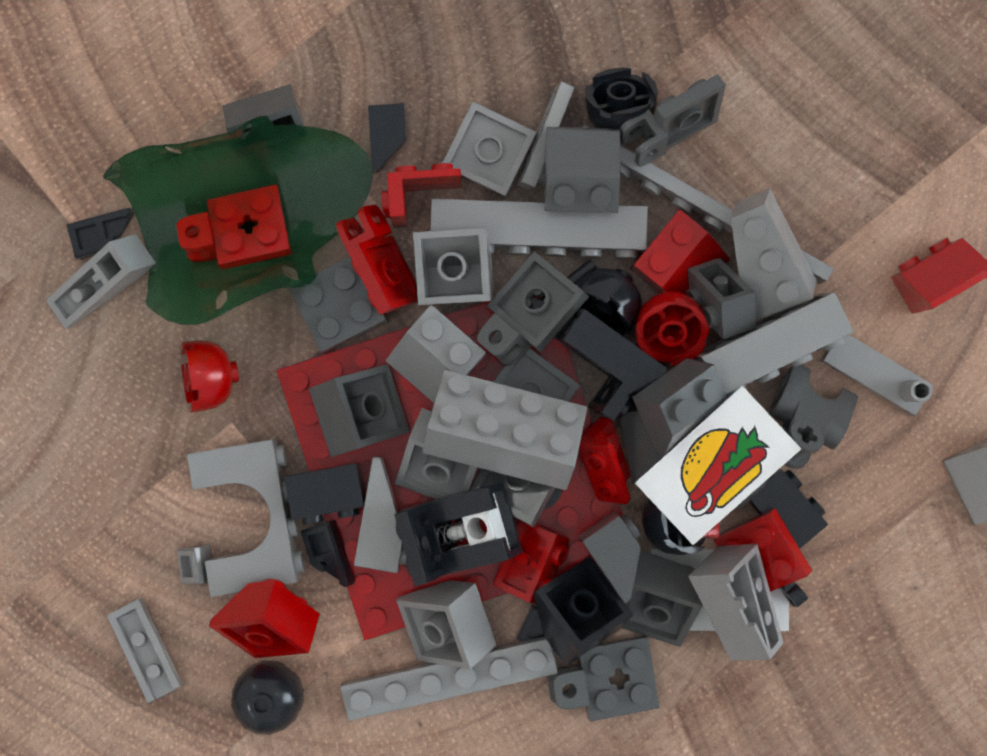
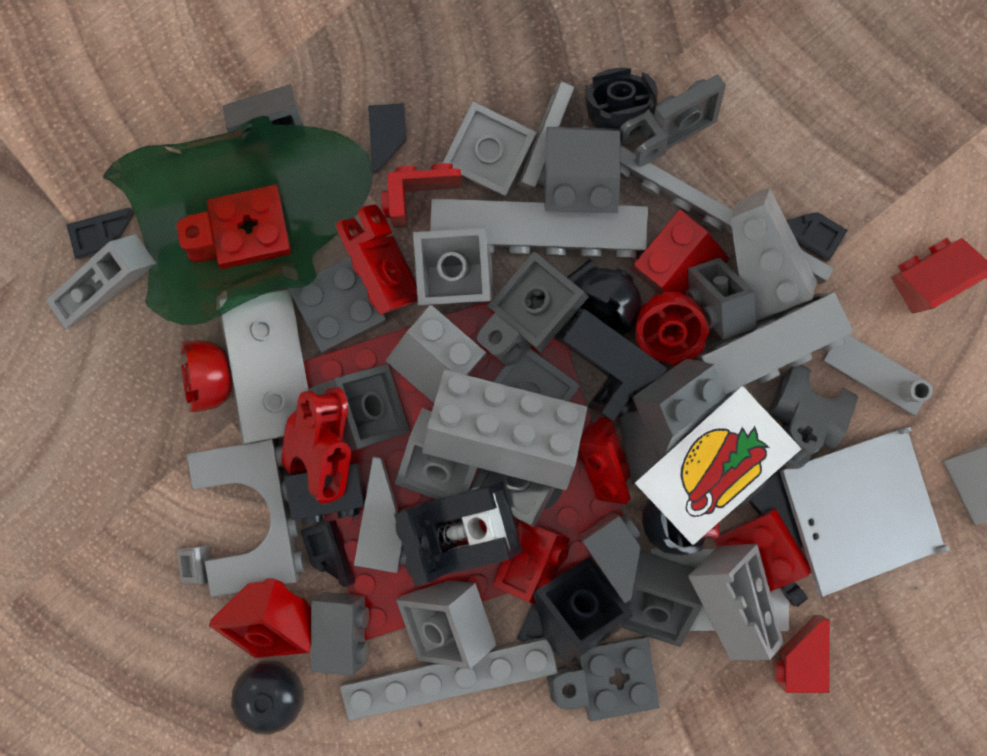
light grey hinge [107,599,183,703] -> none
none -> light grey plate [218,290,308,444]
none -> red piece [281,387,351,503]
none -> dark grey brick [311,592,369,676]
none -> red slope [773,615,830,693]
none -> door [780,426,950,597]
none -> black tile [786,212,848,262]

